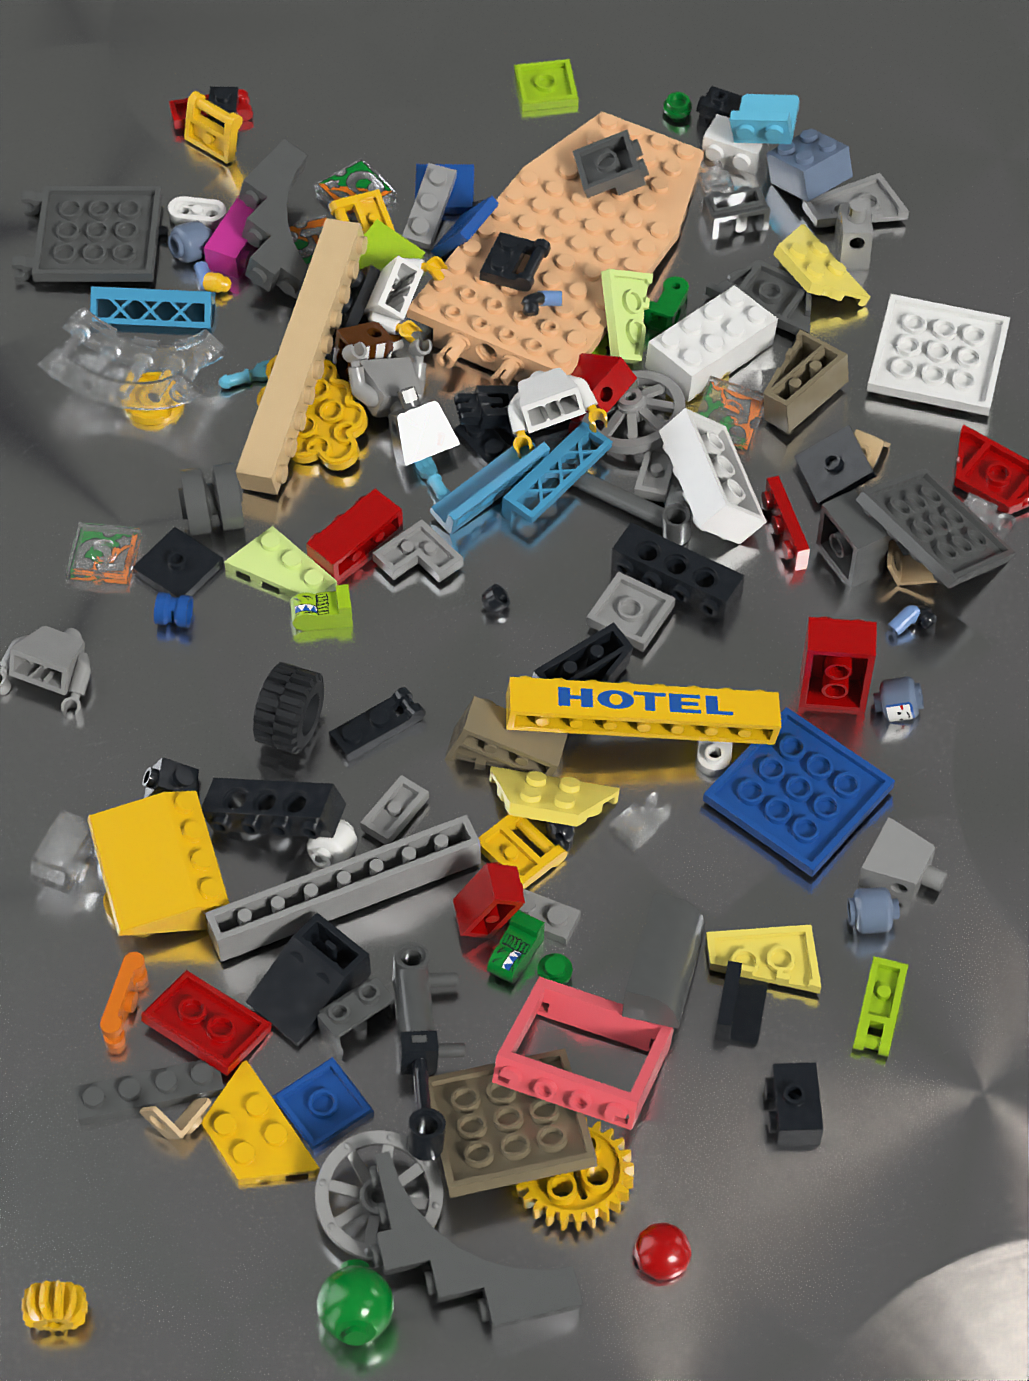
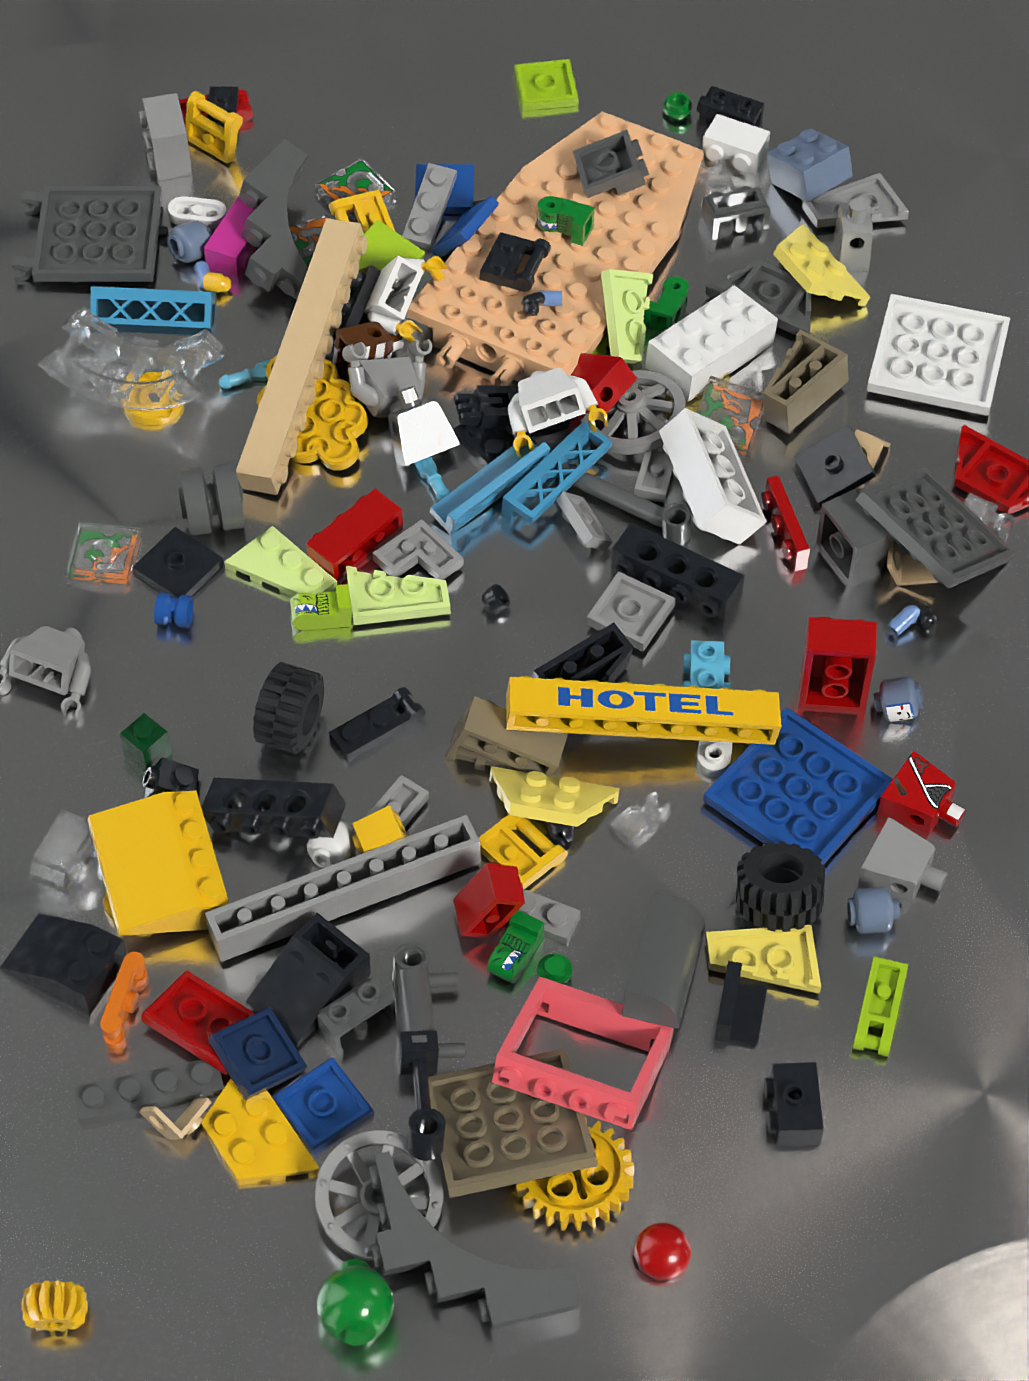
medium azure bracket [729,94,800,144] -> none
none -> black slope [0,913,127,1016]
none -> dark green brick [120,713,172,772]
none -> light grey brick [139,93,192,181]
none -> dark blue tile [208,1007,308,1101]
none -> yellowish green wing [346,566,451,625]
none -> yellow brick [352,805,408,854]
none -> green leg [537,196,595,246]
none -> light grey plate [556,491,613,551]
none -> medium azure brick [683,640,730,689]
none -> black tyre [736,842,825,932]
none -> red torso [877,751,966,833]

